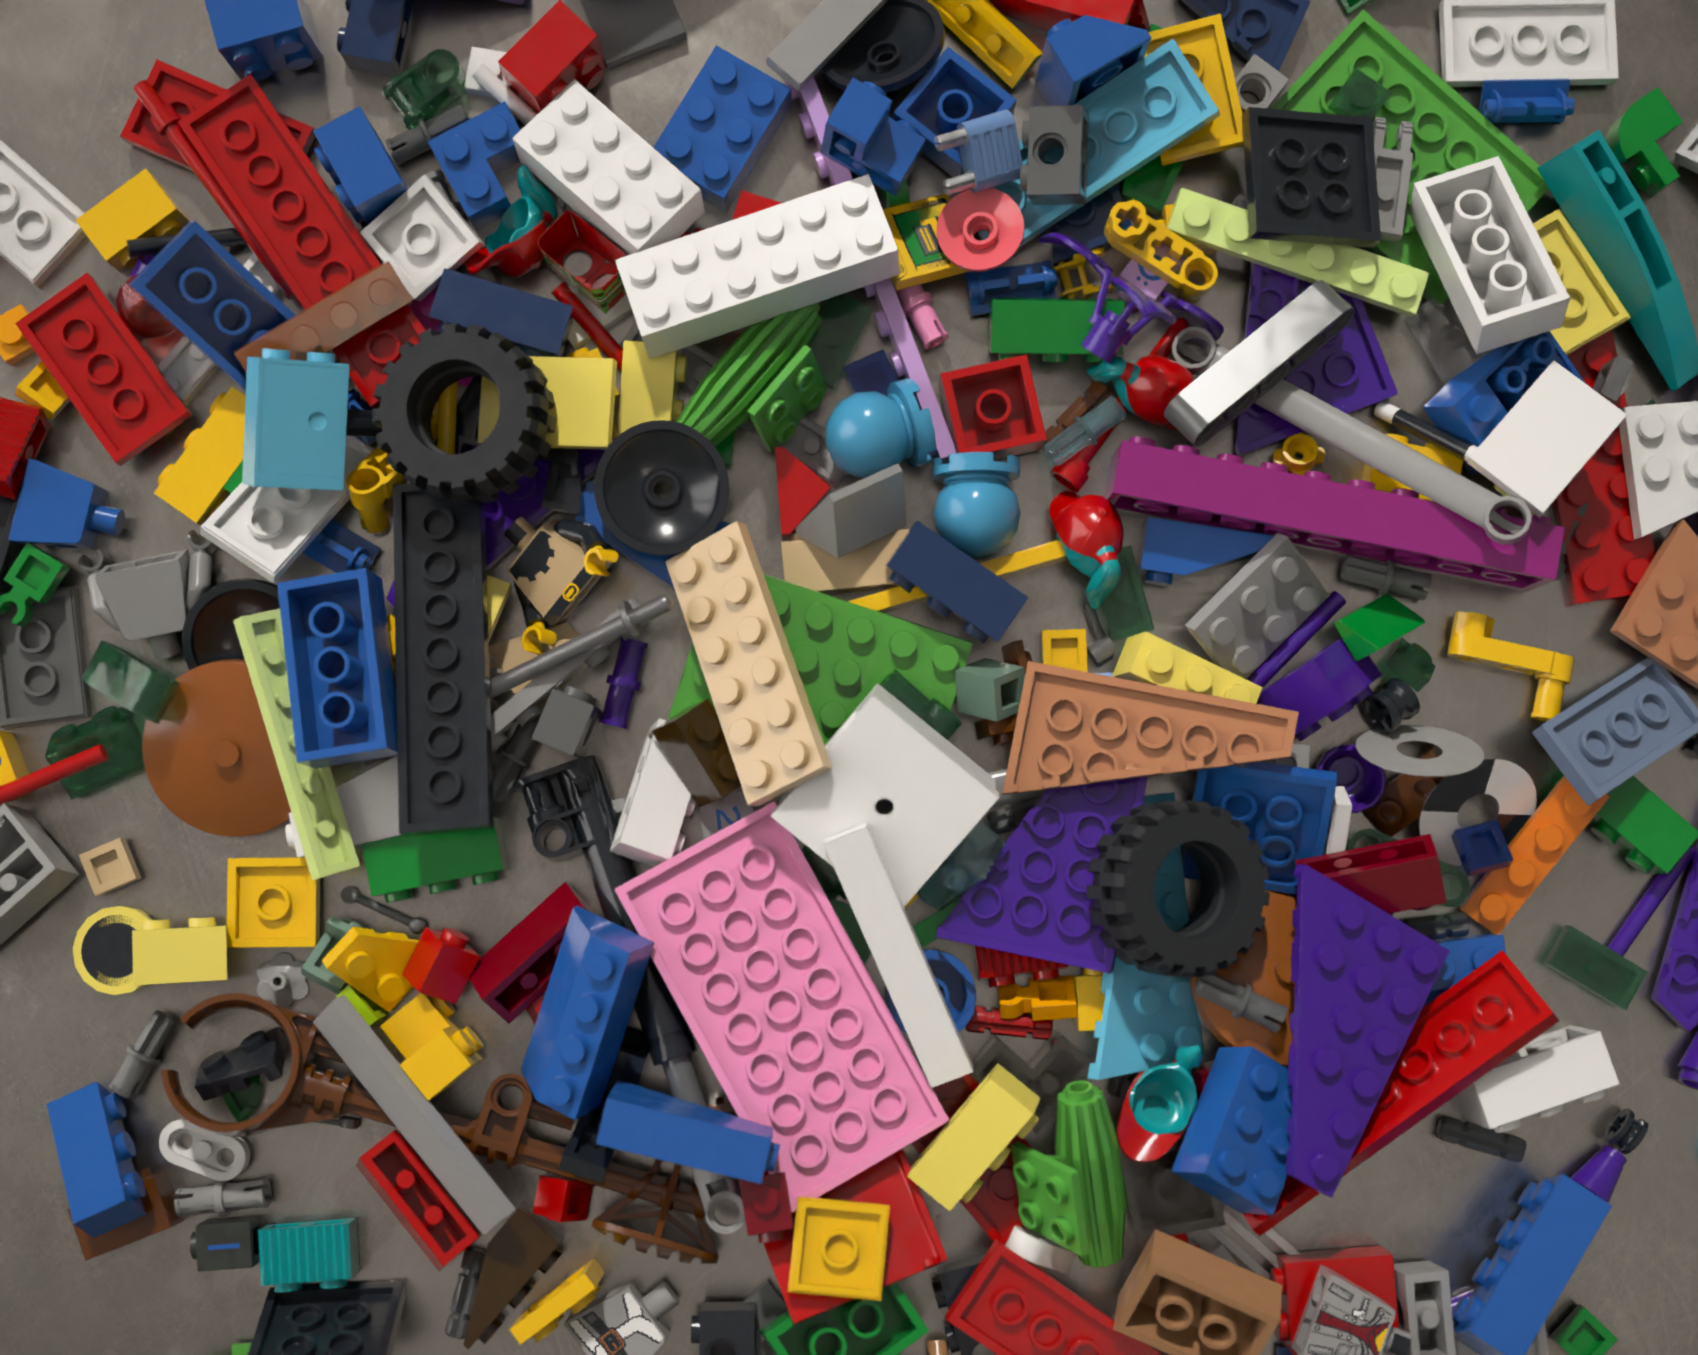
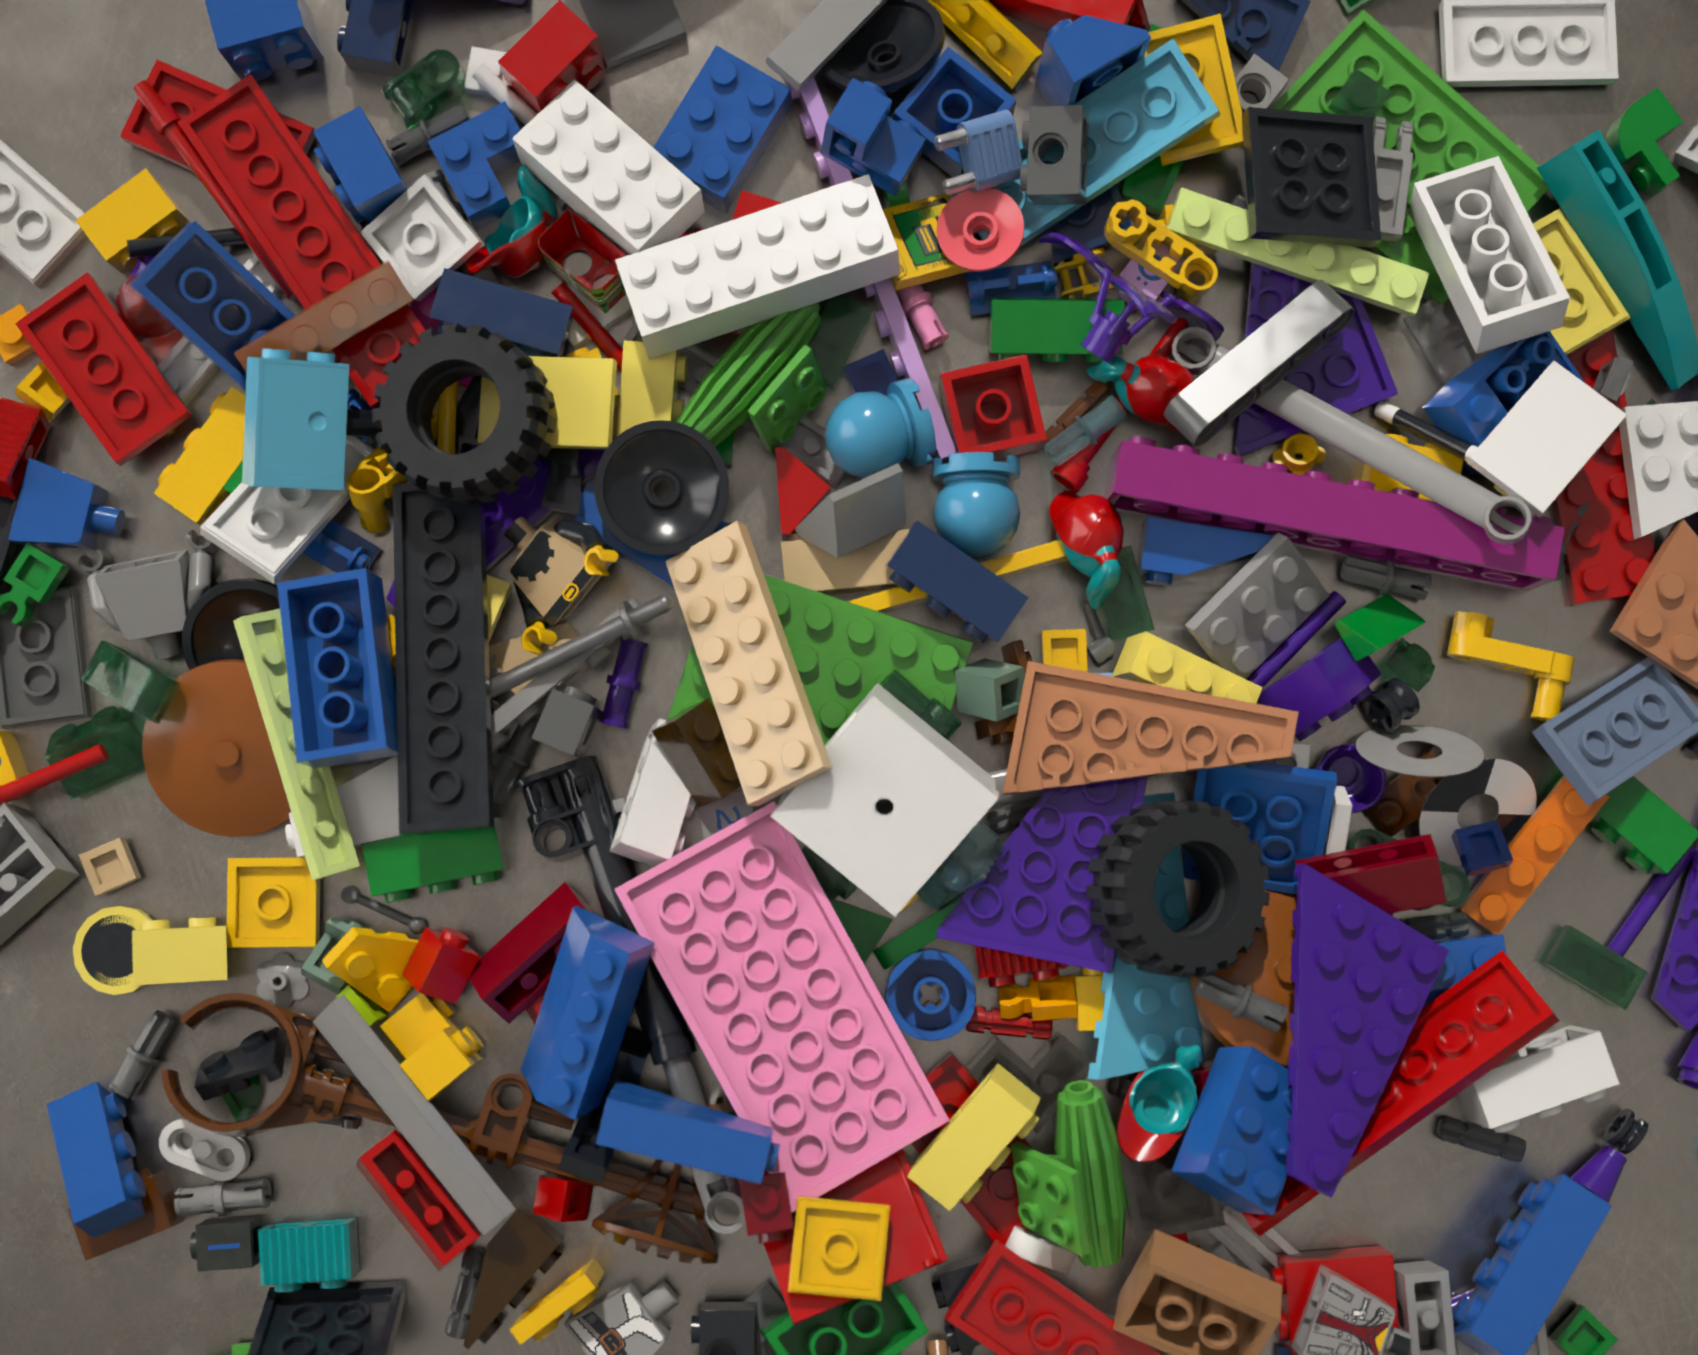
white tile [823,822,973,1088] -> none
blue hinge [1479,78,1575,123] -> none

